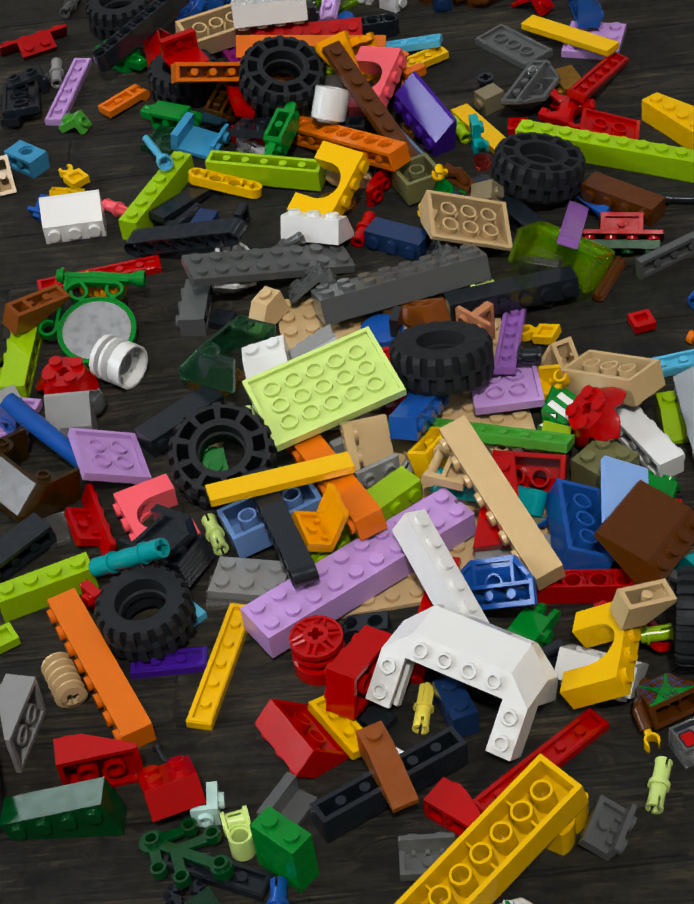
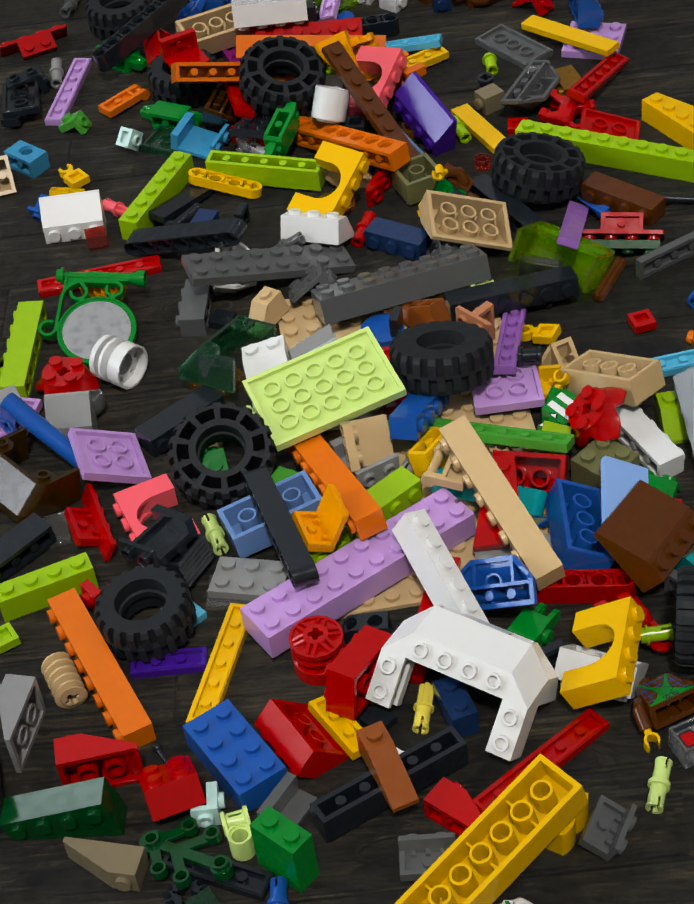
dark orange slope [3,283,70,336] -> none
teal piece [89,538,170,577] -> none
medium azure piece [142,135,173,171] -> none
yellow tile [205,451,355,507] -> none
teal plate [469,114,489,159] -> none
dark tan brick [471,179,504,202] -> none
tan slope [610,578,677,630] -> none
none -> dark tan slope [63,837,149,892]
none -> clear red tile [84,225,109,250]
none -> light aqua bracket [116,126,143,151]
none -> blue brick [182,699,287,812]
none -> lime pin [482,52,498,75]

